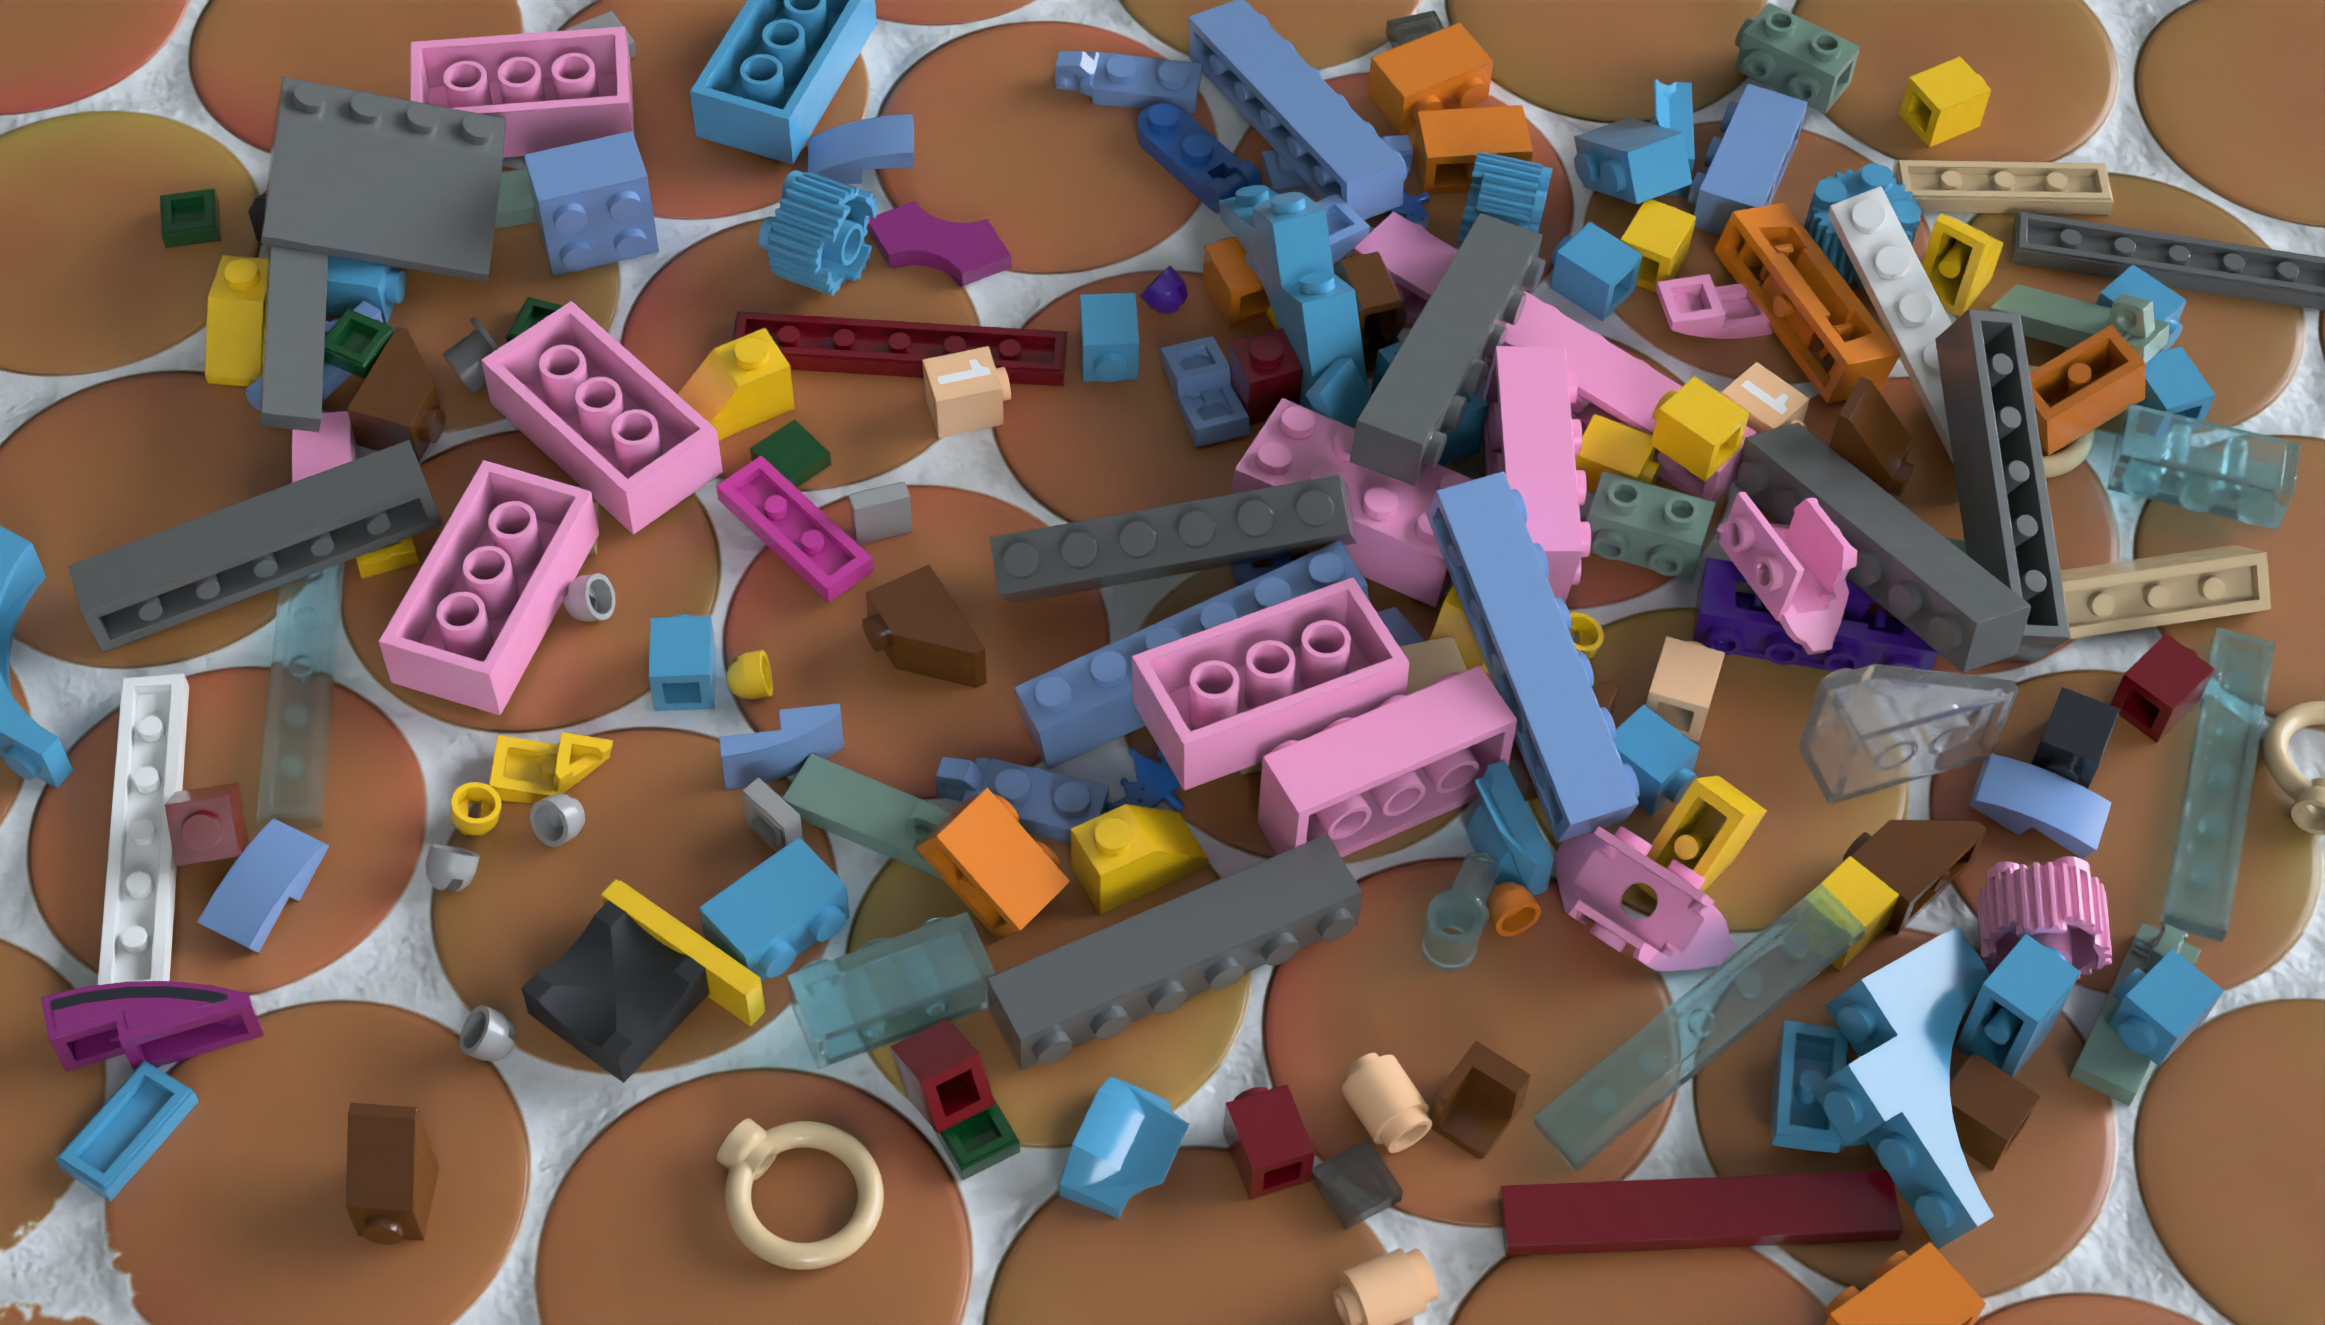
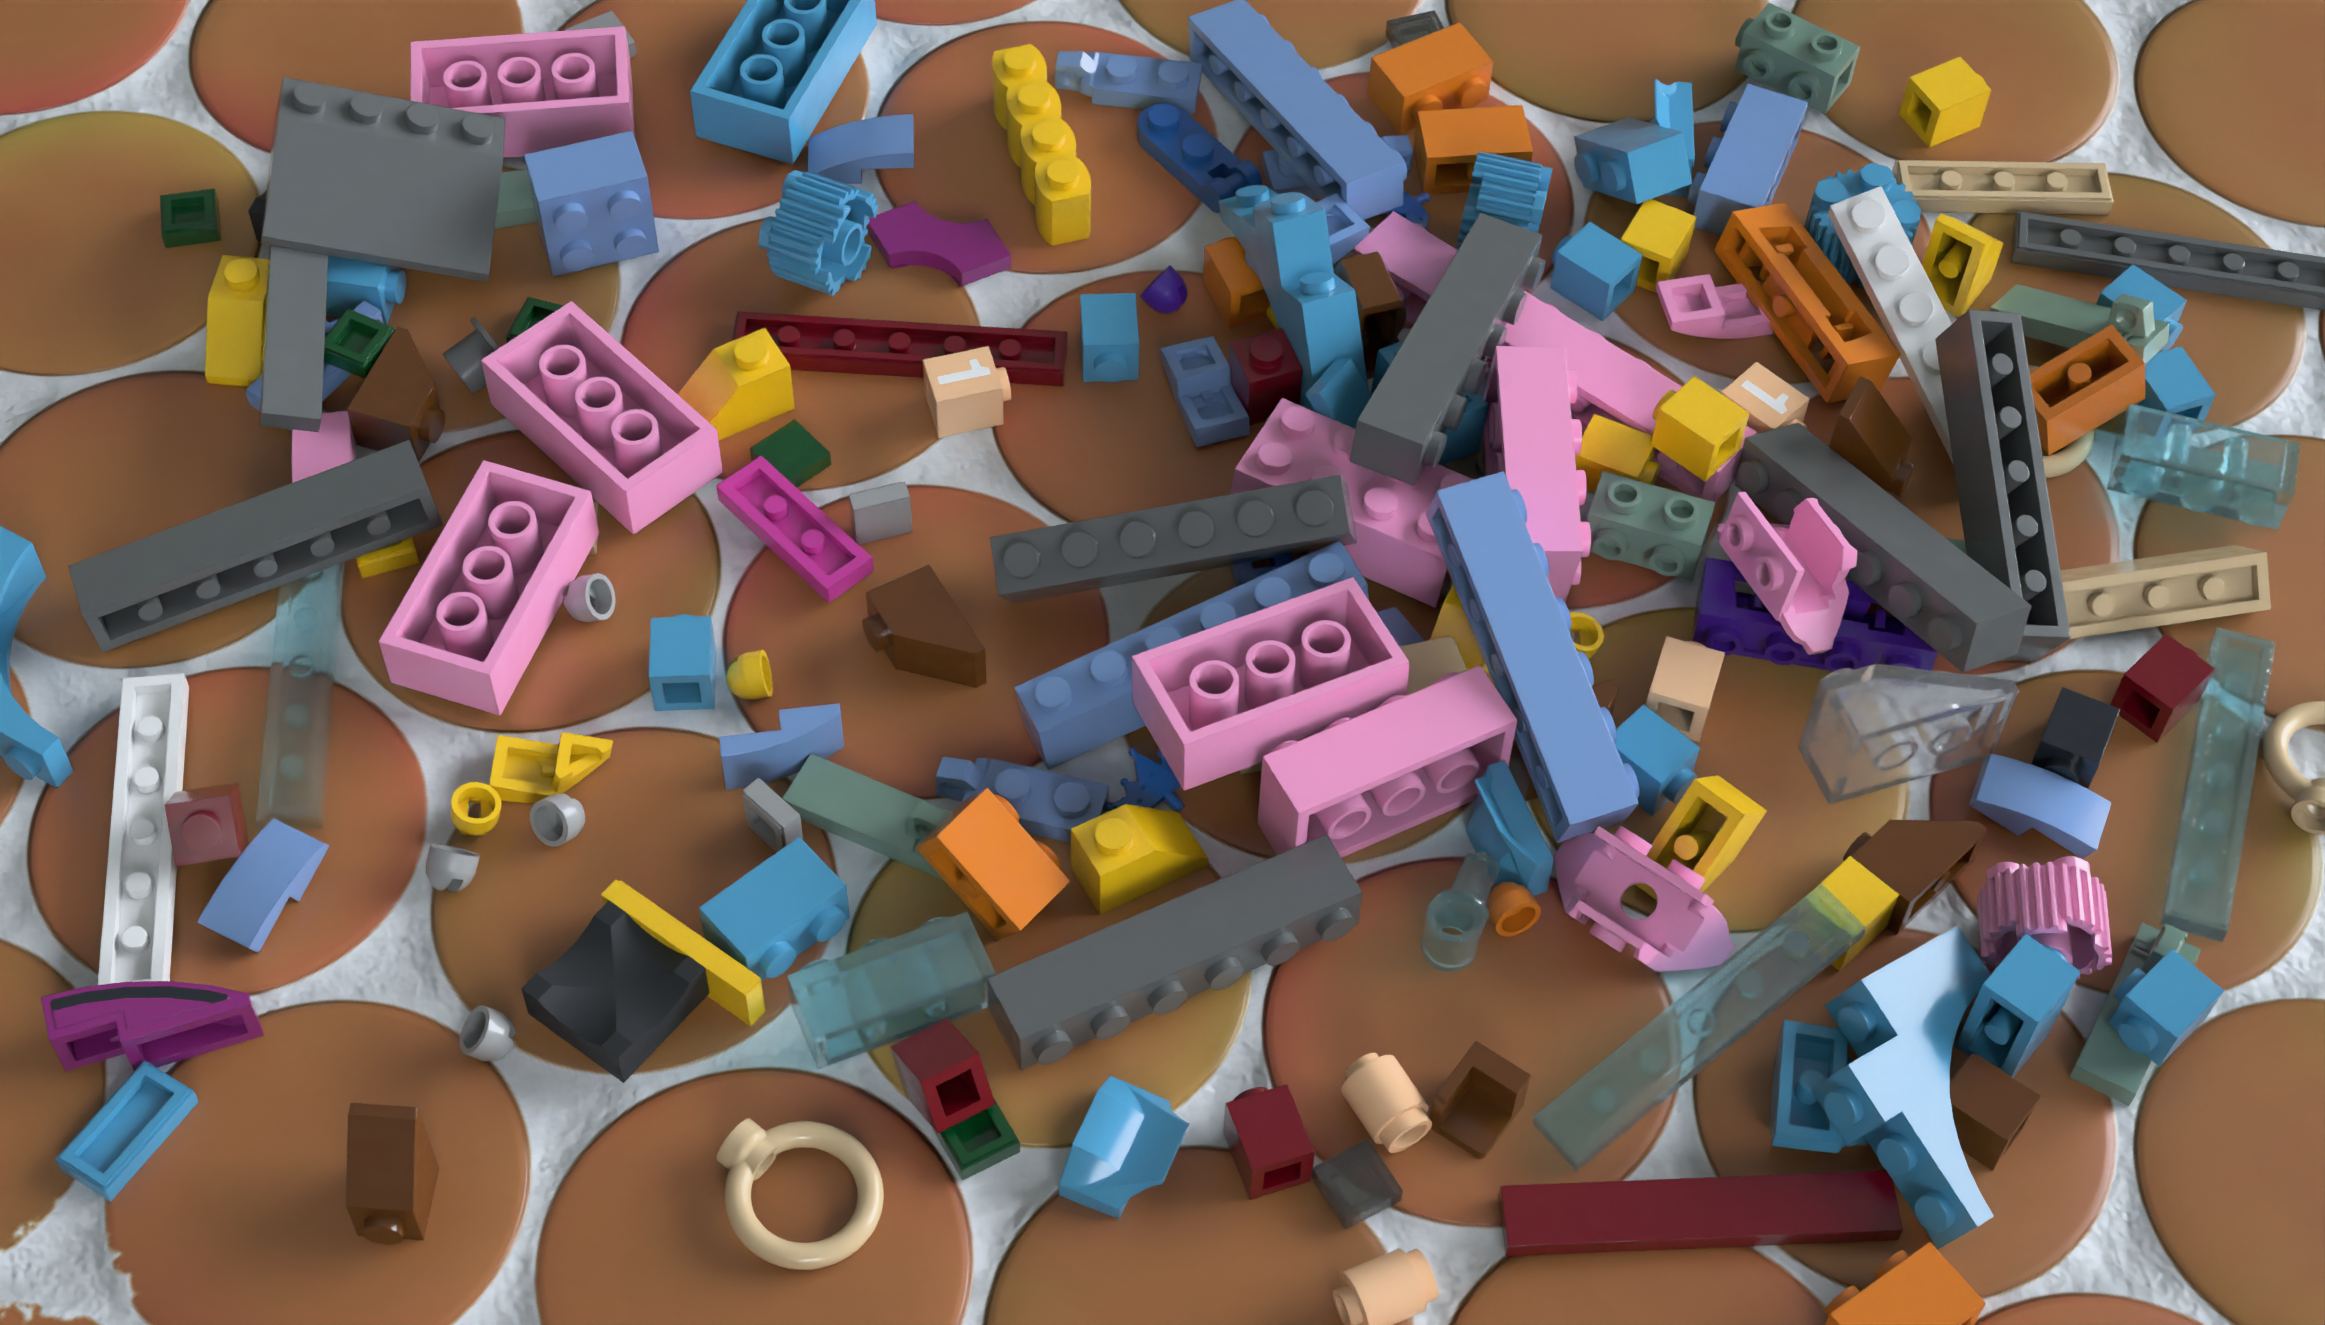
none -> yellow brick [992,44,1091,246]

